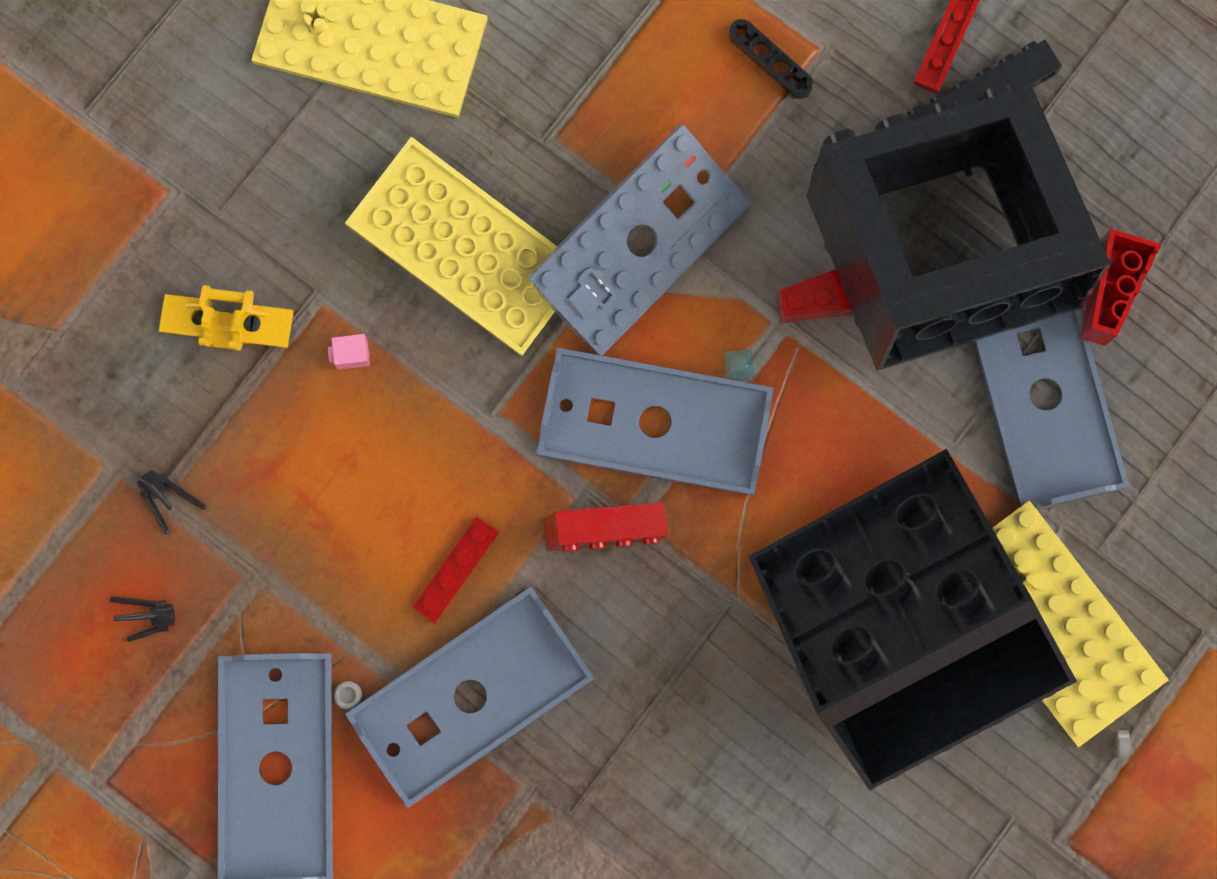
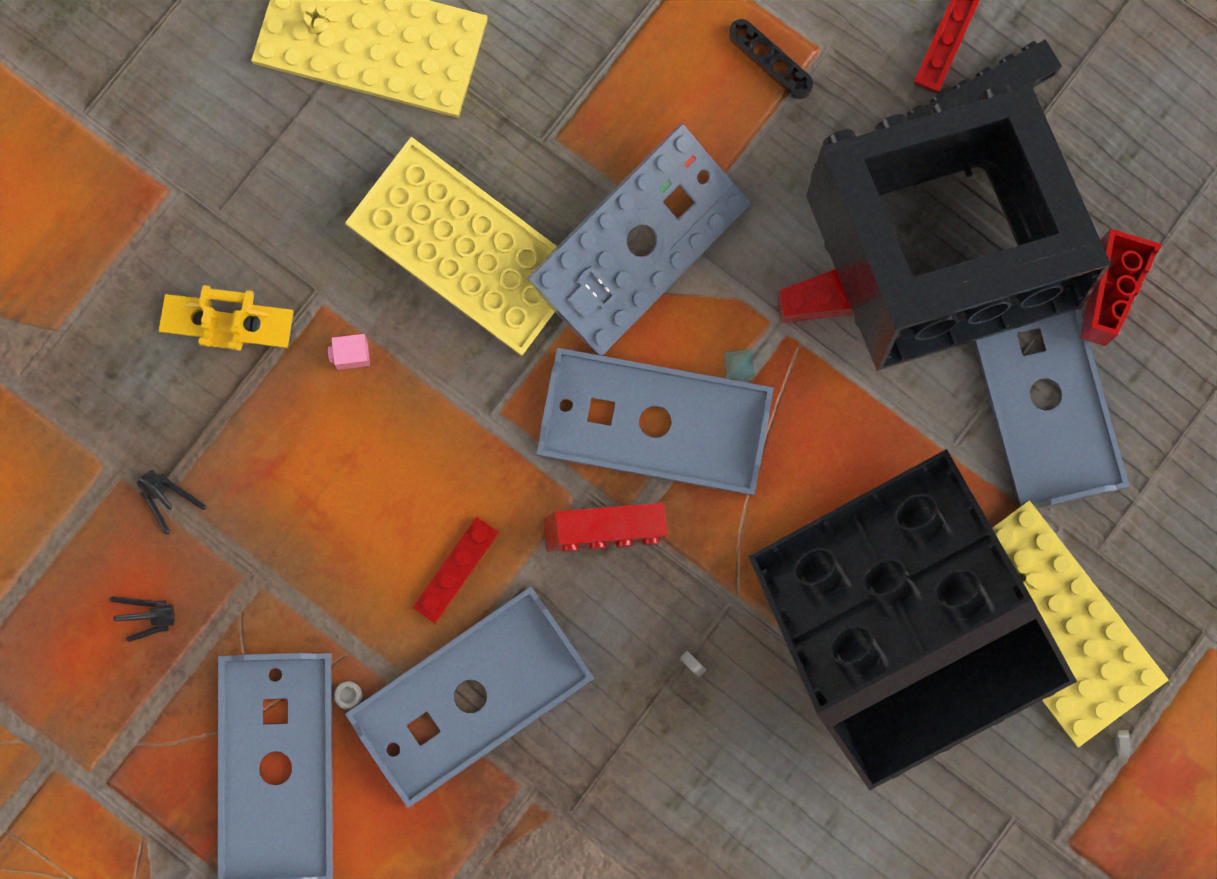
none -> light grey tile [680,651,707,677]

